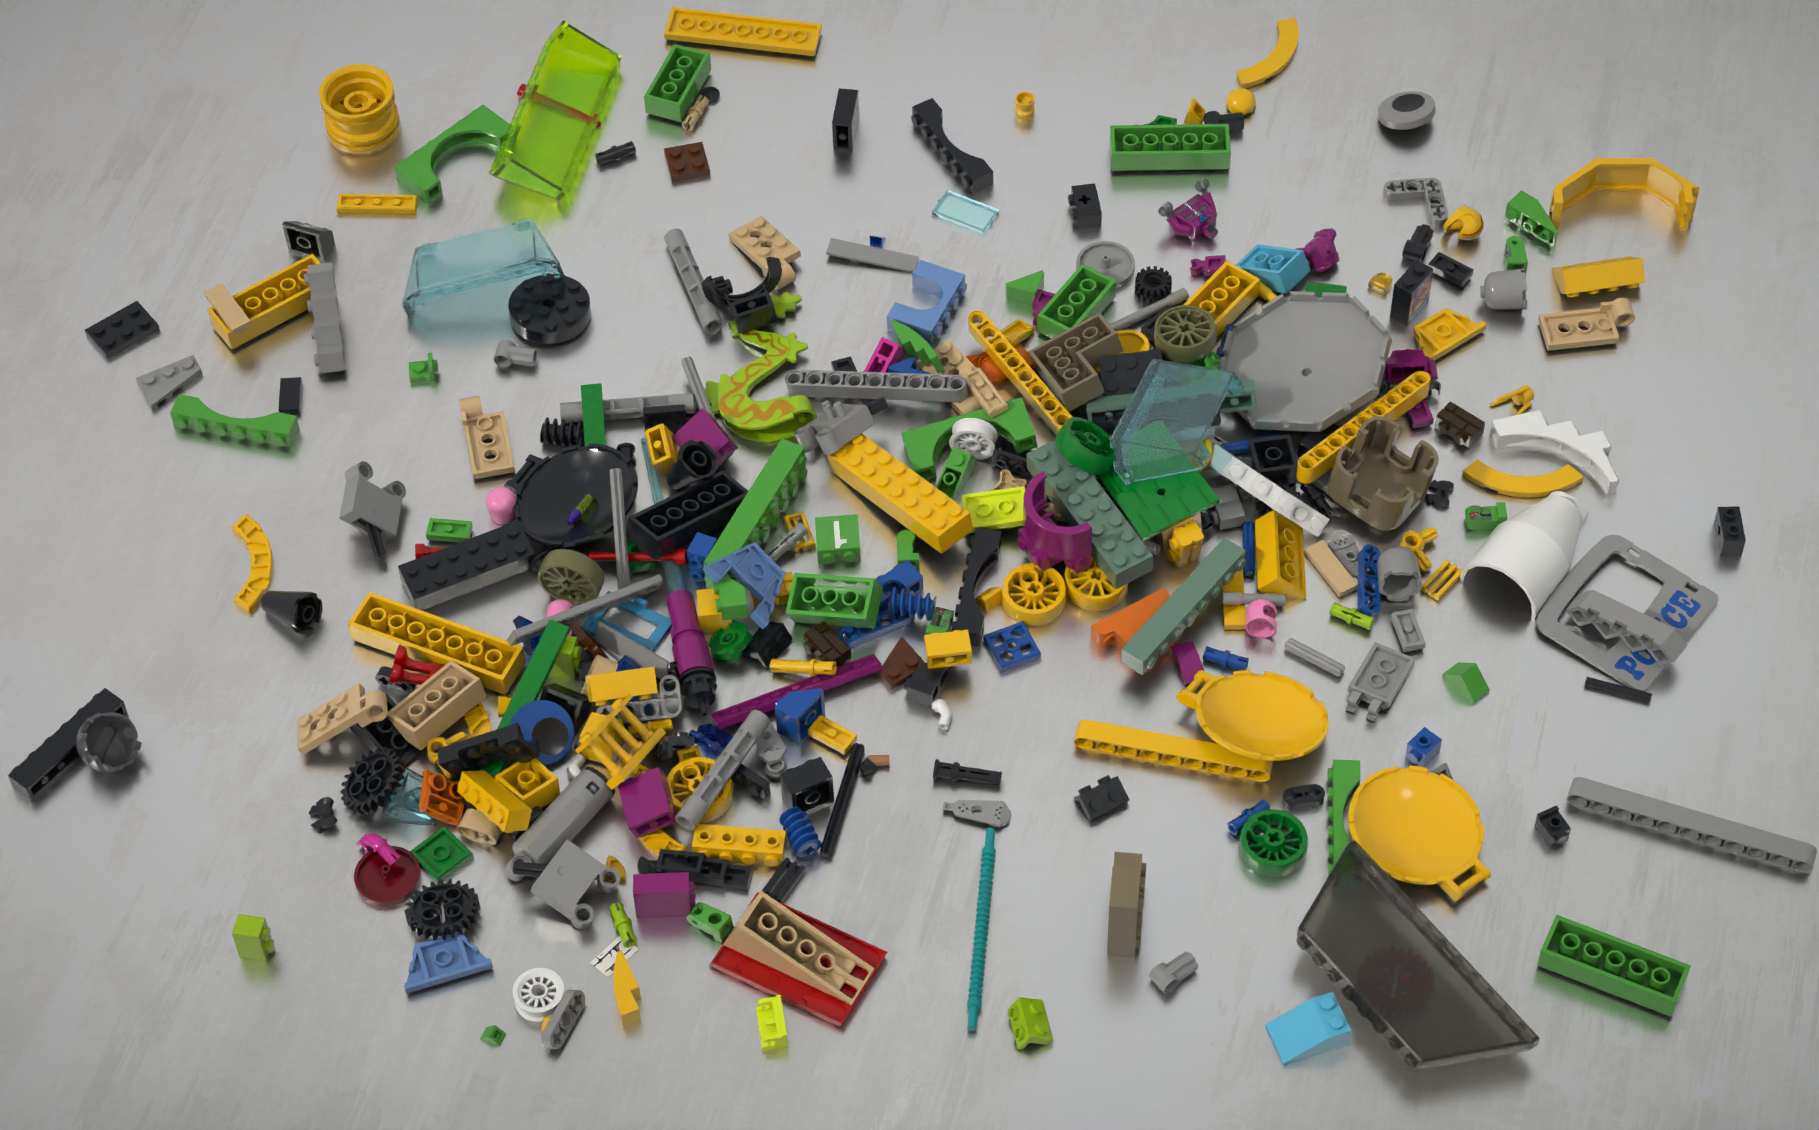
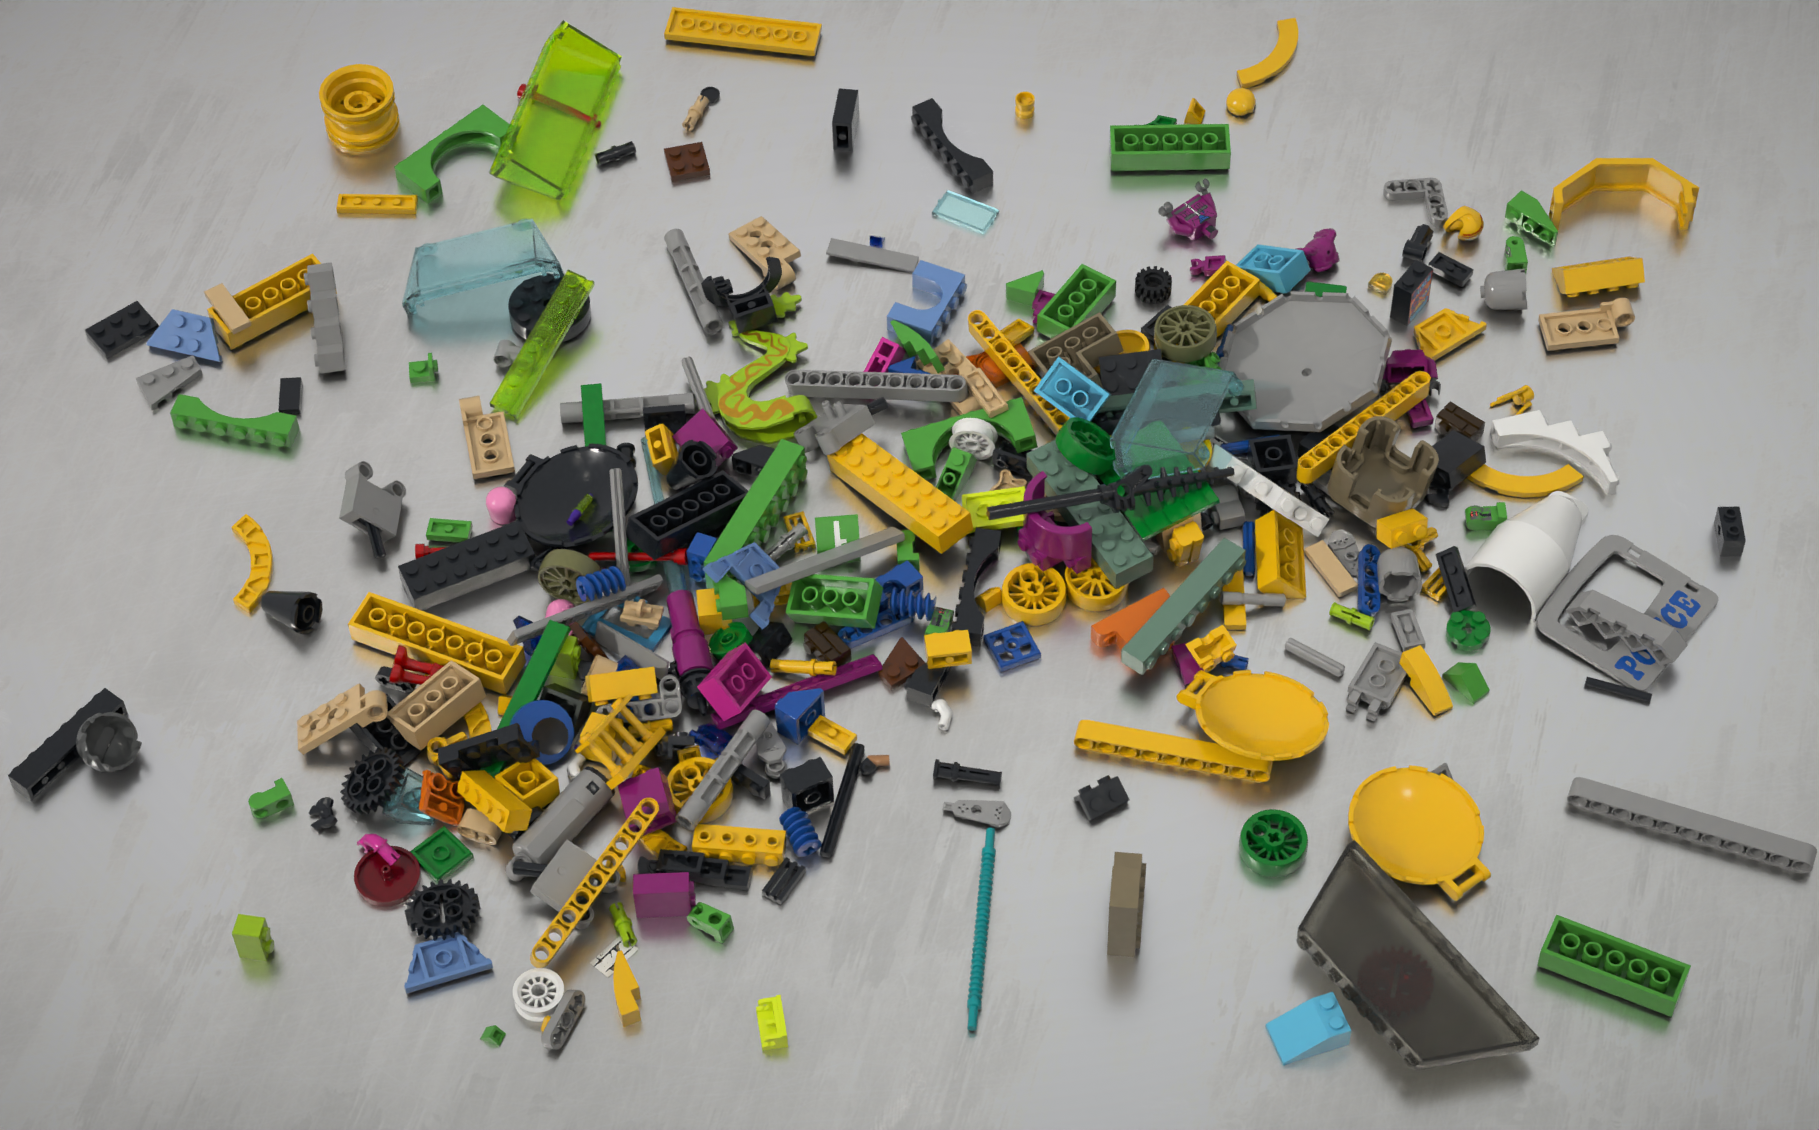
pearl dark grey slope [282,221,335,261] -> none
black piece [540,417,585,447] -> none
bright green brick [644,44,711,122] -> none
piece [709,891,887,1026] -> none
black plate [831,356,857,372] -> none
lime bracket [1008,997,1054,1049] -> none
black brick [1068,183,1102,229] -> none
light grey piece [1076,241,1135,289] -> none
light grey piece [1110,288,1189,331] -> none
light grey piece [1149,951,1198,994] -> none
black piece [1203,111,1244,131] -> none
blue pin [1227,800,1270,835] -> none
bright pink helmet [1245,599,1277,638] -> none
black beam [1282,784,1325,811] -> none
bright green arch [1327,759,1362,888] -> none
light grey piece [1378,91,1436,130] -> none
blue brick [1406,727,1442,767] -> none
black brick [1535,805,1571,847] -> none
none -> medium blue wing [146,309,222,362]
none -> bright green leg [248,778,294,819]
none -> clear neon green plate [490,270,595,419]
none -> yellow beam [530,798,659,968]
none -> blue piece [576,566,626,602]
none -> tan hips [620,599,664,630]
none -> dark pink brick [697,643,772,721]
none -> black slope [732,445,775,478]
none -> light grey tile [745,527,905,595]
none -> black piece [986,465,1235,520]
none -> medium azure slope [1034,357,1111,422]
none -> yellow cylinder [1185,625,1237,672]
none -> yellow brick [1377,508,1428,549]
none -> yellow slope [1399,645,1453,716]
none -> black brick [1432,430,1486,489]
none -> black plate [1435,546,1477,612]
none -> green plate [1446,610,1491,651]

